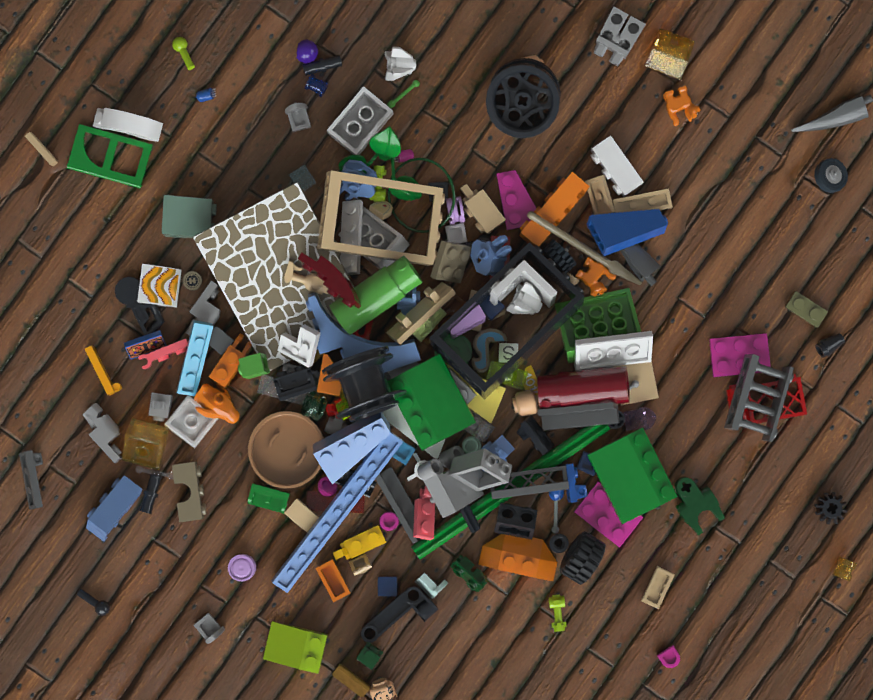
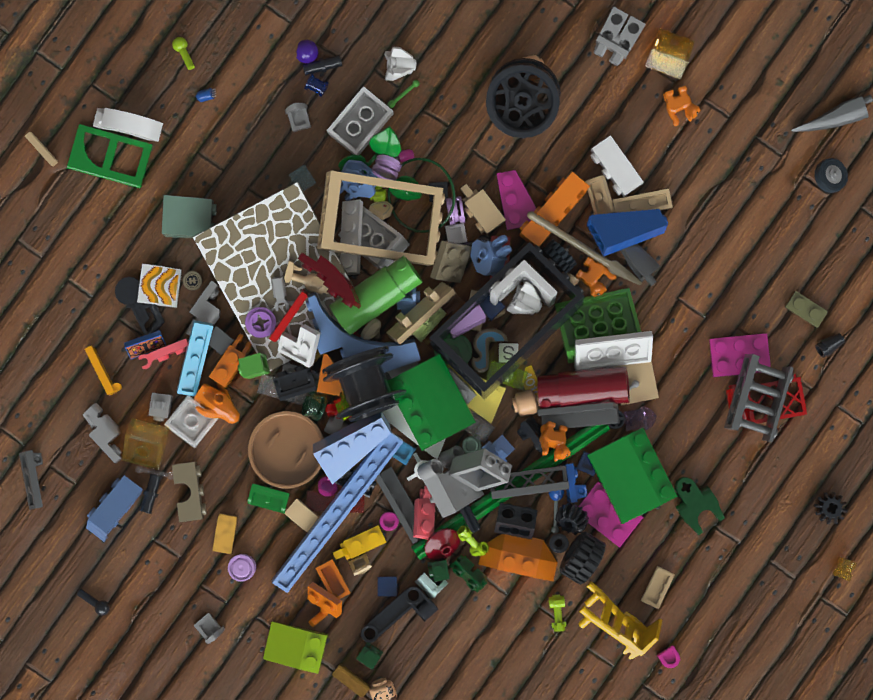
none -> pearl gold slope [212,513,239,554]
none -> medium lavender gear [245,307,276,338]
none -> red tile [269,289,308,342]
none -> light grey bar [271,276,289,311]
none -> orange plate [307,582,342,627]
none -> dark tan piece [361,318,382,341]
none -> lavender wheel [372,155,402,181]
none -> dark red dish [424,528,460,560]
none -> dark green brick [427,559,450,582]
none -> lime bar [457,526,489,557]
none -> orange animal [539,421,571,462]
none -> black gear [555,502,589,535]
none -> yellow hand [578,581,663,659]

